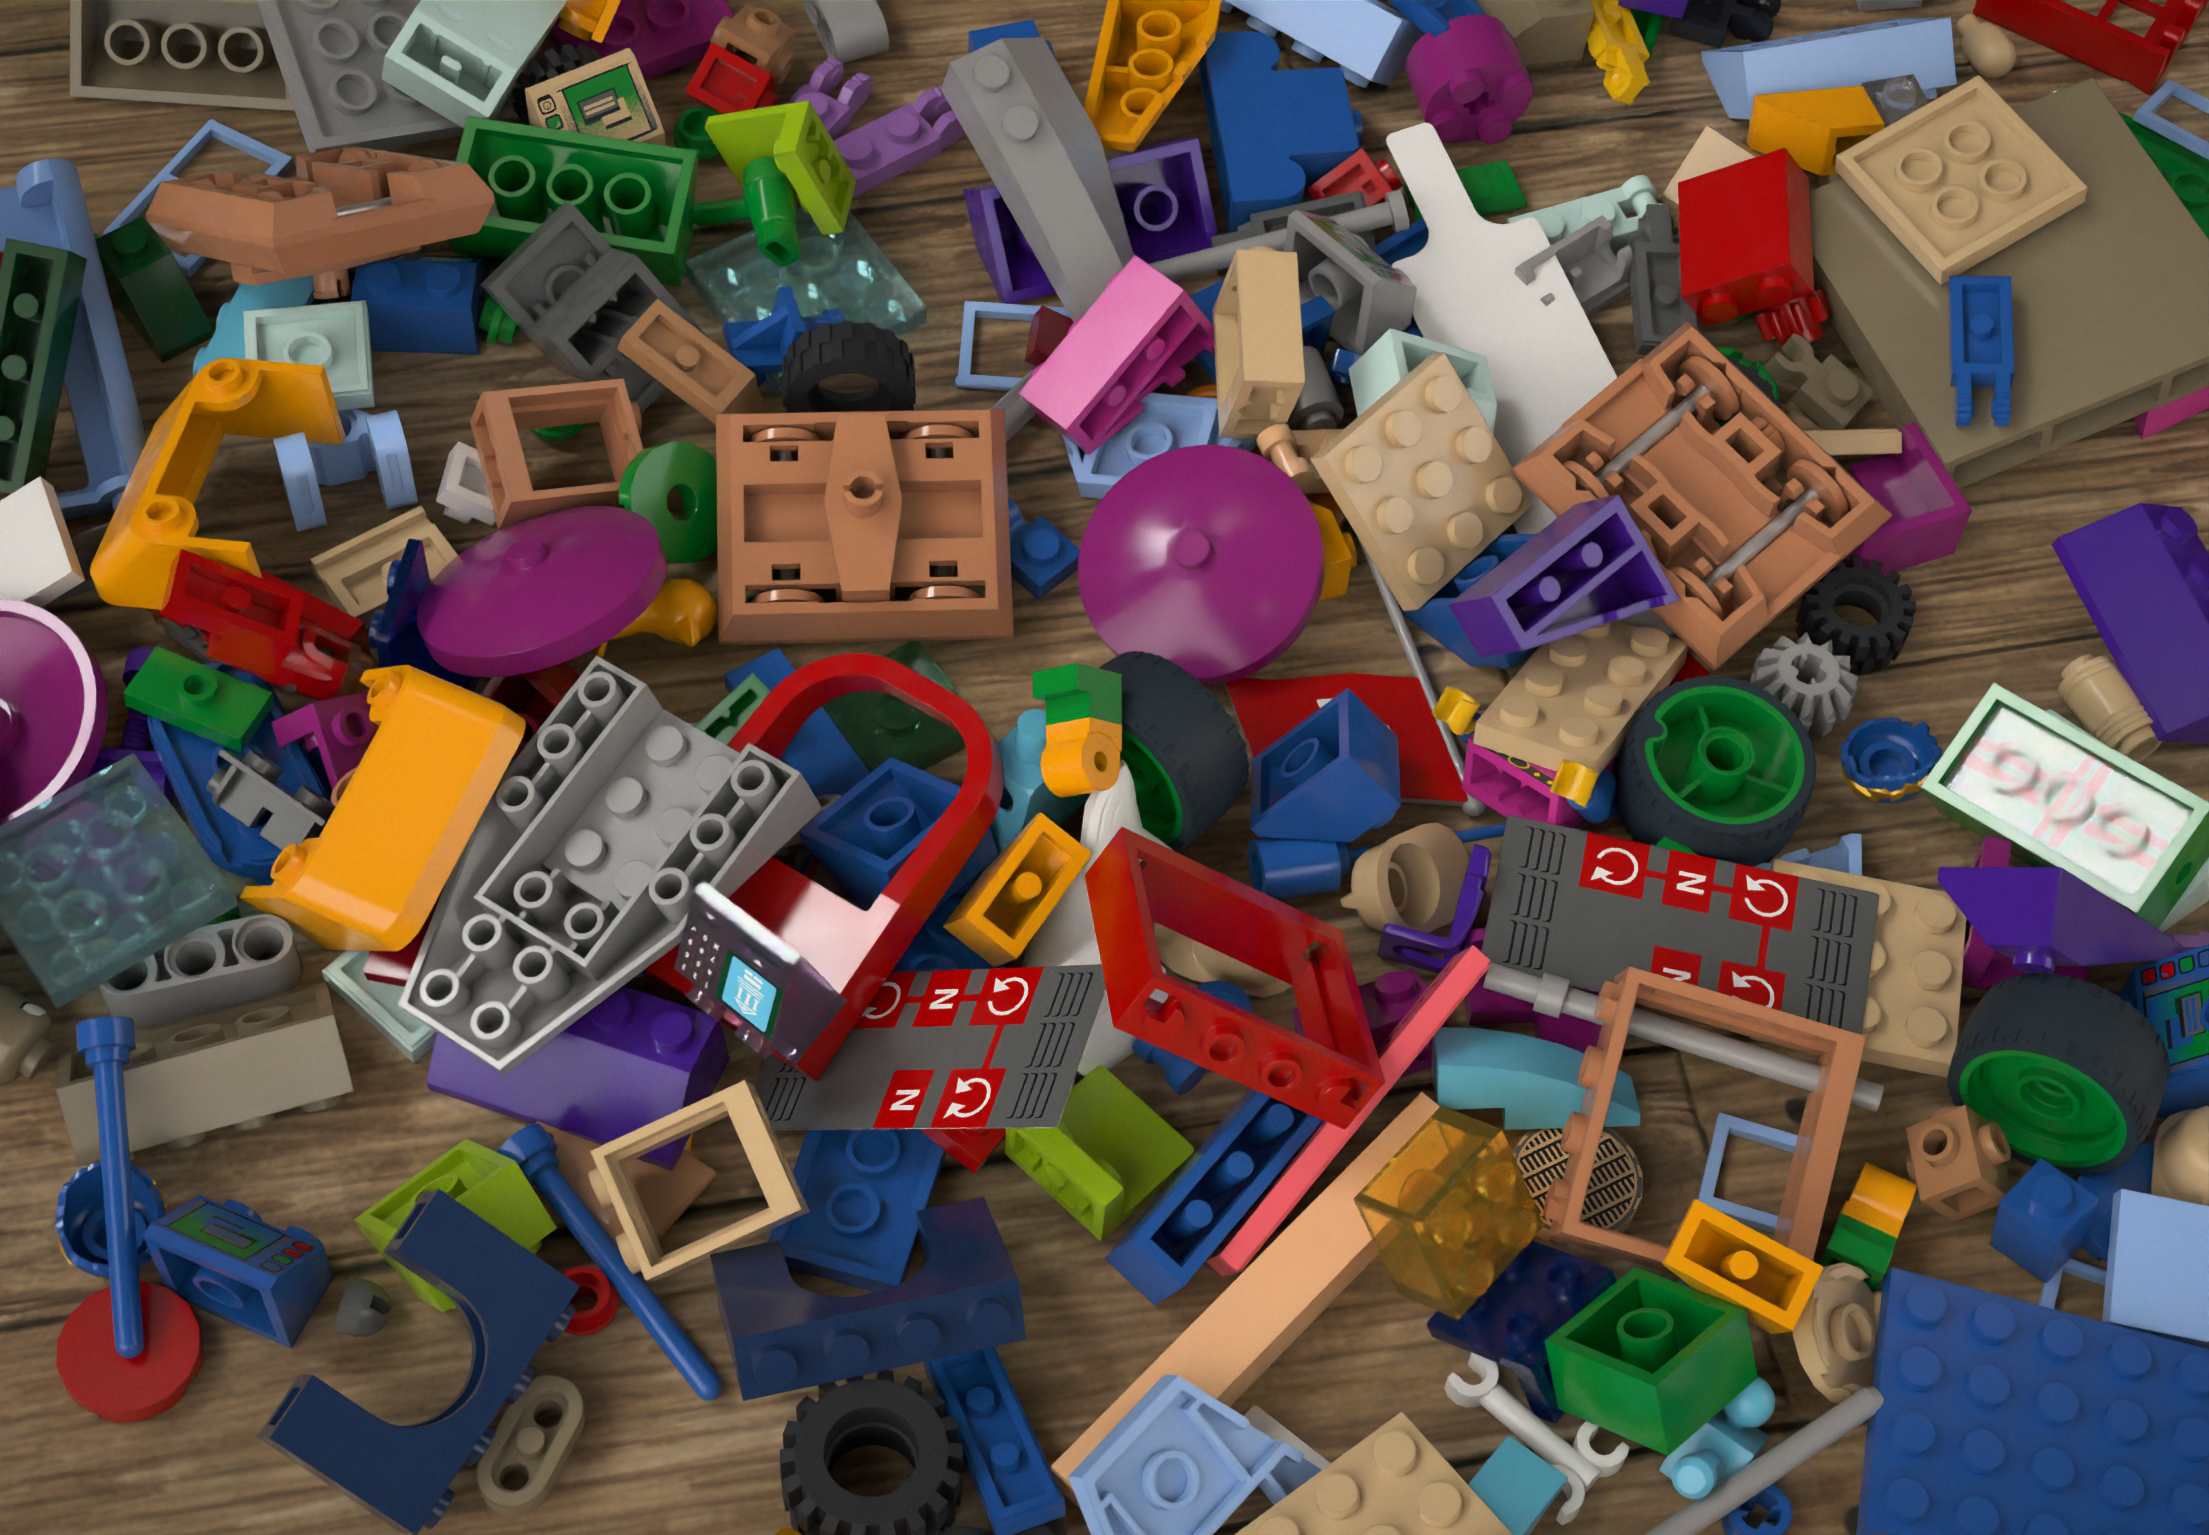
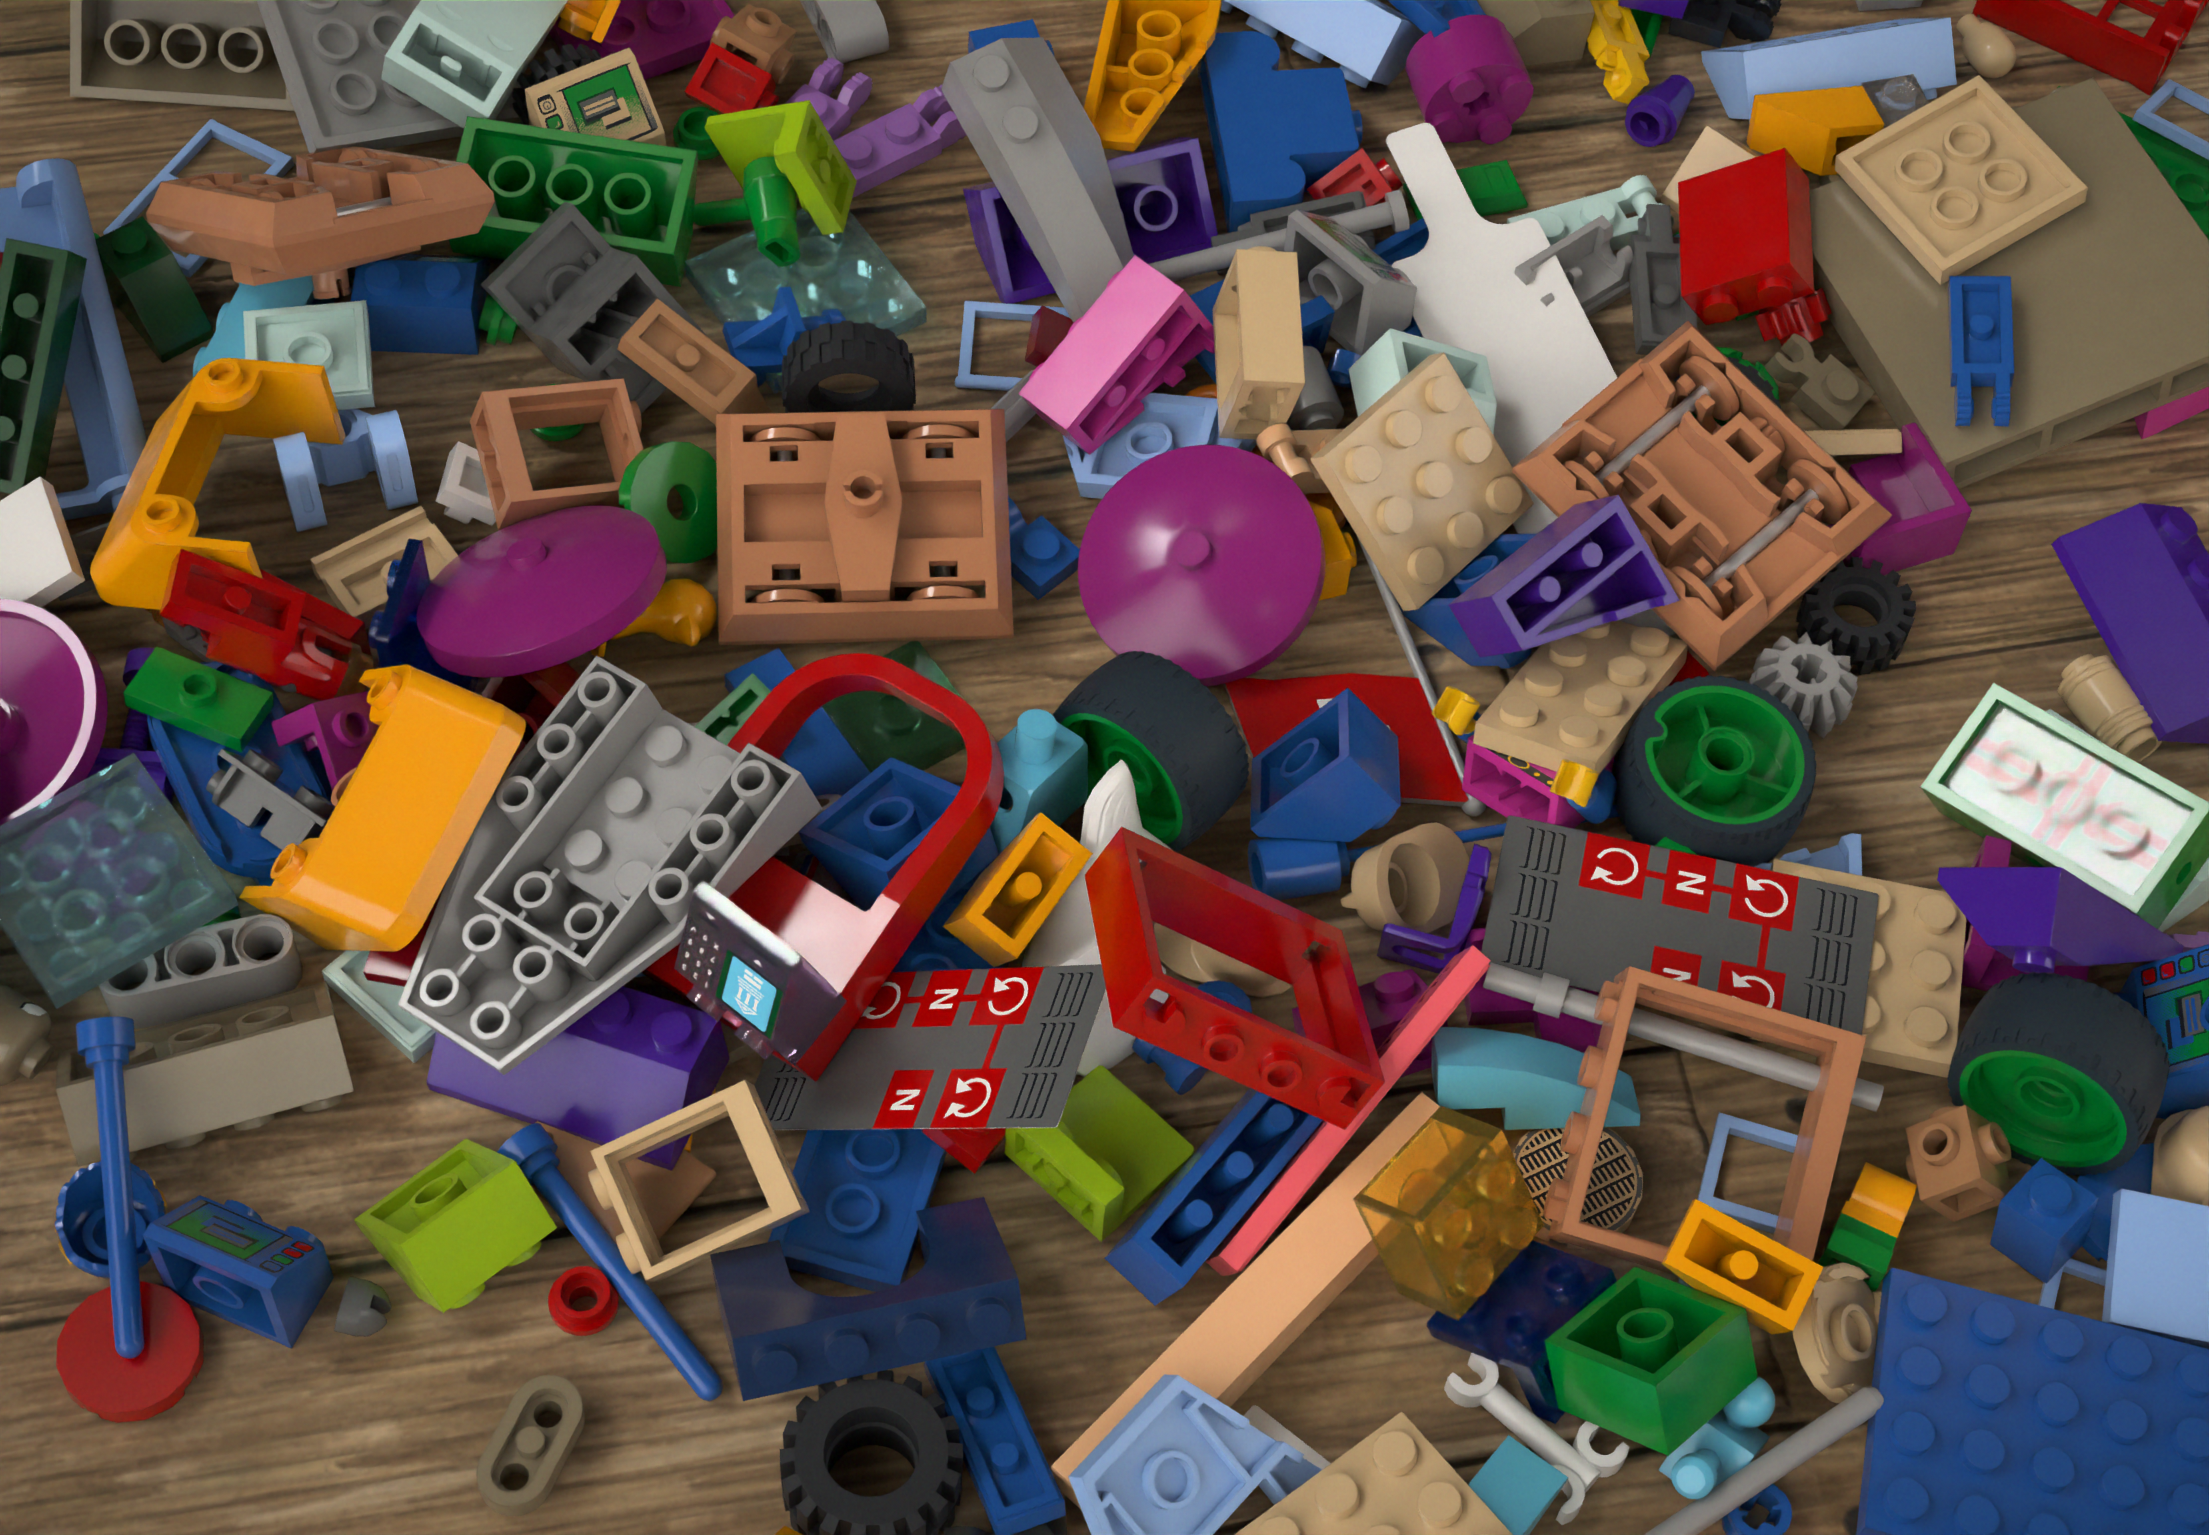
dark blue arch [257,1189,580,1535] -> none
leg [1032,663,1122,798] -> none
blue hair [1840,717,1943,804] -> none
none -> dark purple cone [1625,75,1695,147]

